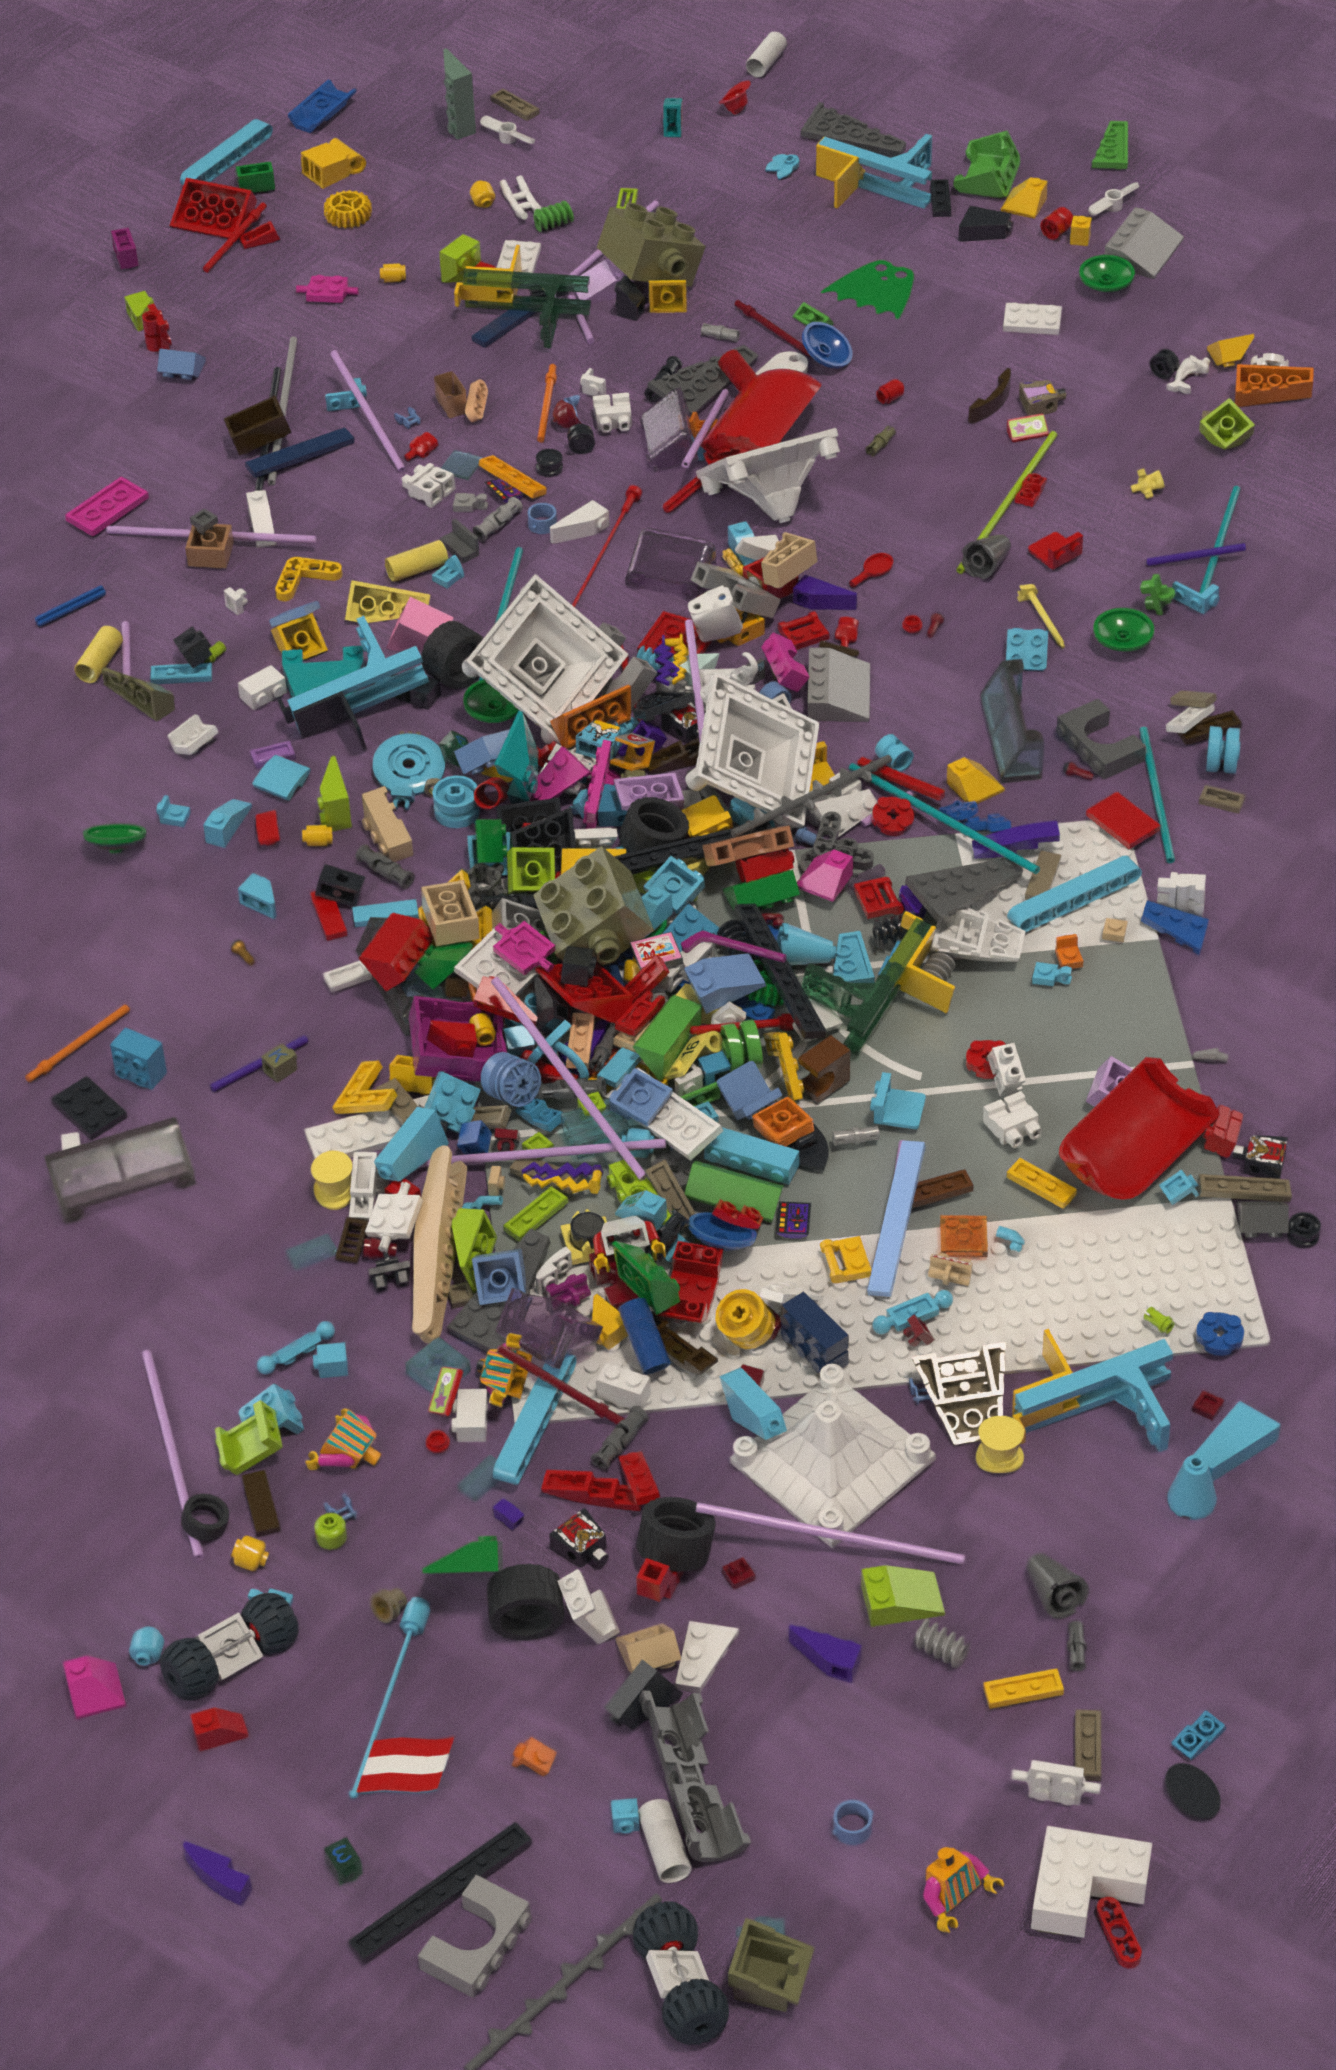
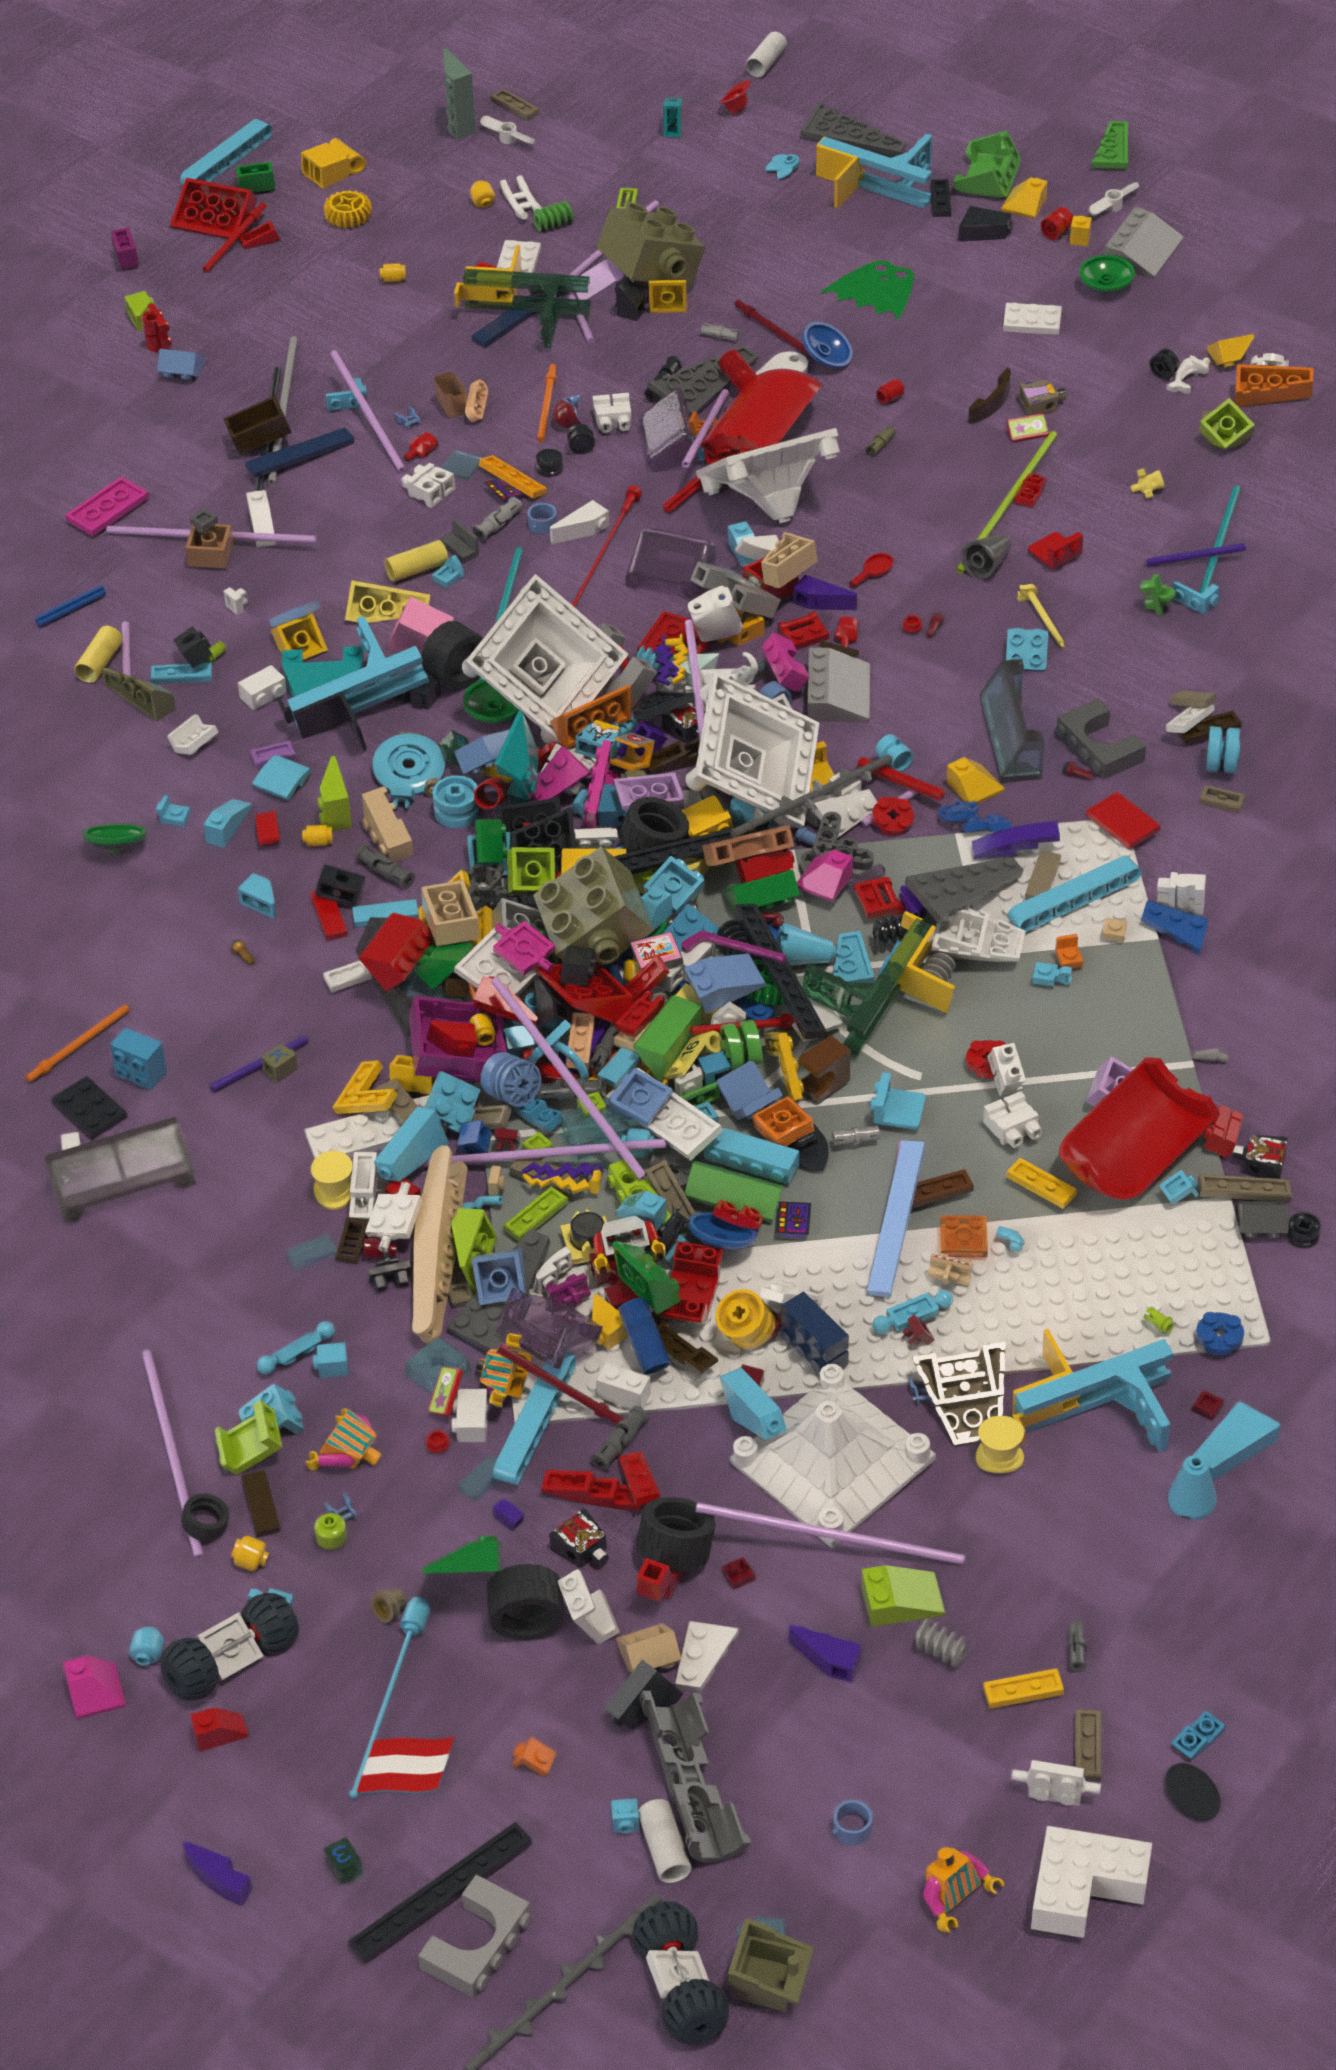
yellow beam [275,557,342,601] -> none
blue piece [288,79,357,133] -> none
dark pink plate [296,275,359,303] -> none
lime slope [439,234,481,283] -> none
light grey plate [453,493,488,512] -> none
white bracket [580,368,606,396] -> none
yellow axle [722,548,744,576] -> none
bright green slope [792,302,834,326] -> none
yellow plate [819,1236,872,1283] -> none
teal piece [849,763,1040,874] -> none
dark grey cone [1026,1553,1089,1619] -> none
green dish [1093,608,1154,652] -> none
red beam [1096,1897,1142,1969] -> none
teal piece [1139,727,1175,863] -> none

